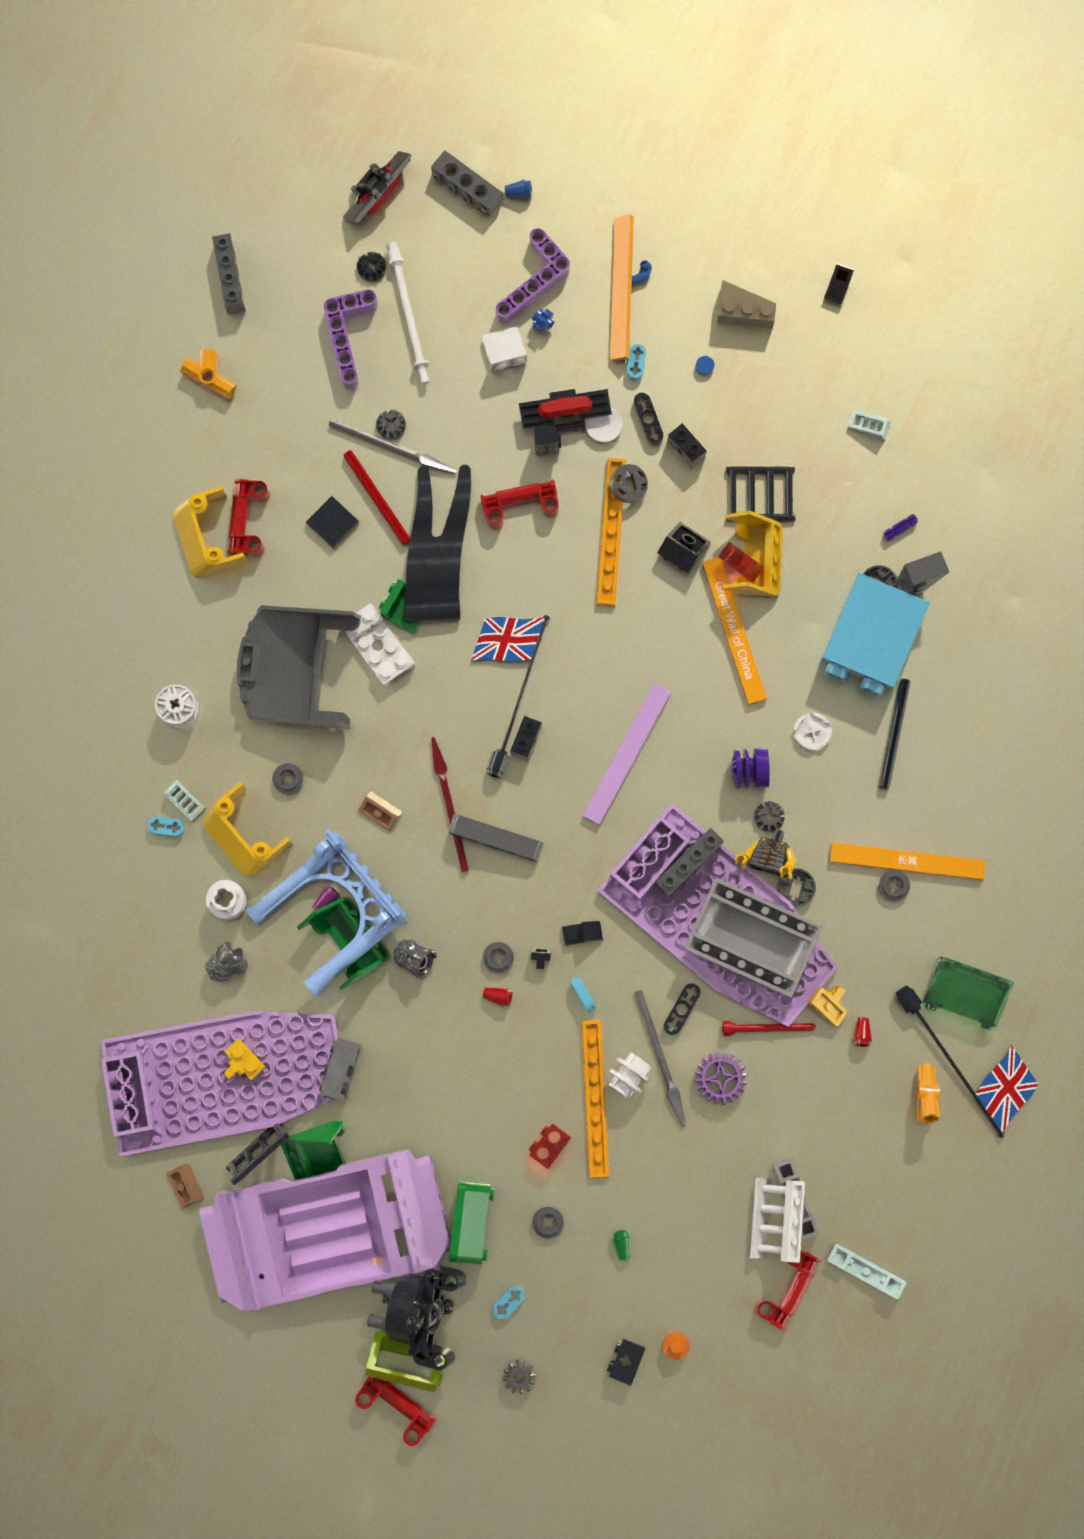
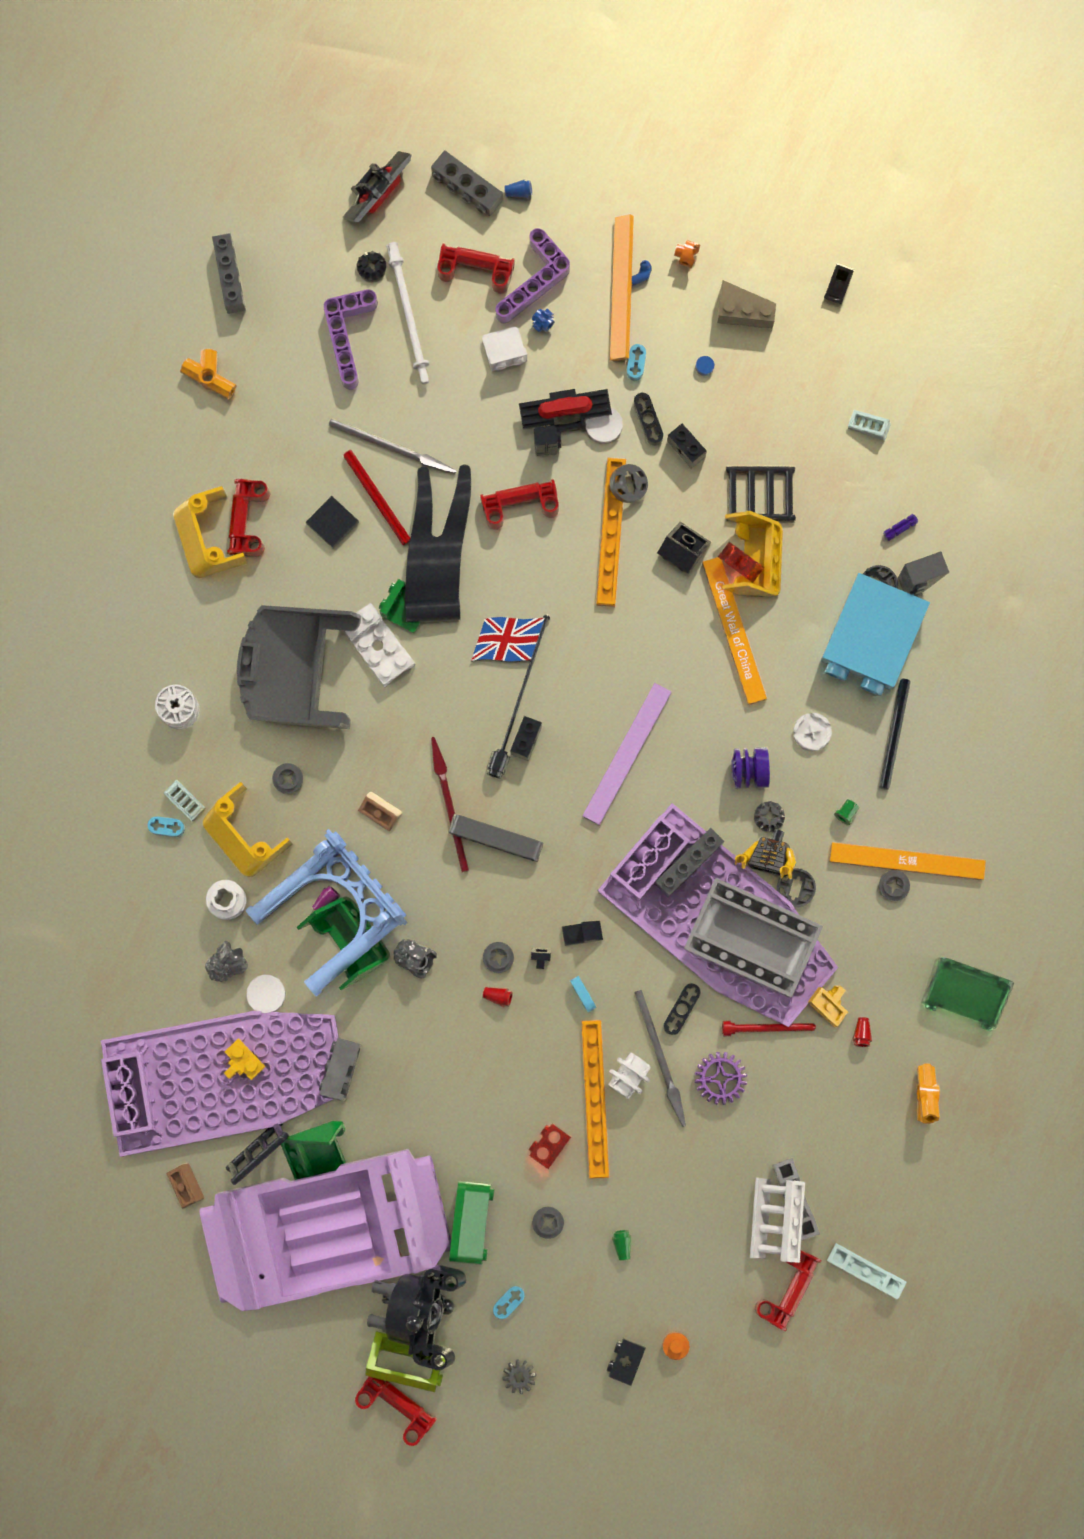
dark grey gear [376,409,406,439] -> none
flag [895,984,1038,1138] -> none
none -> white tile [247,975,286,1013]
none -> red piece [437,243,515,293]
none -> orange piece [674,240,700,268]
none -> green bush [834,799,859,825]

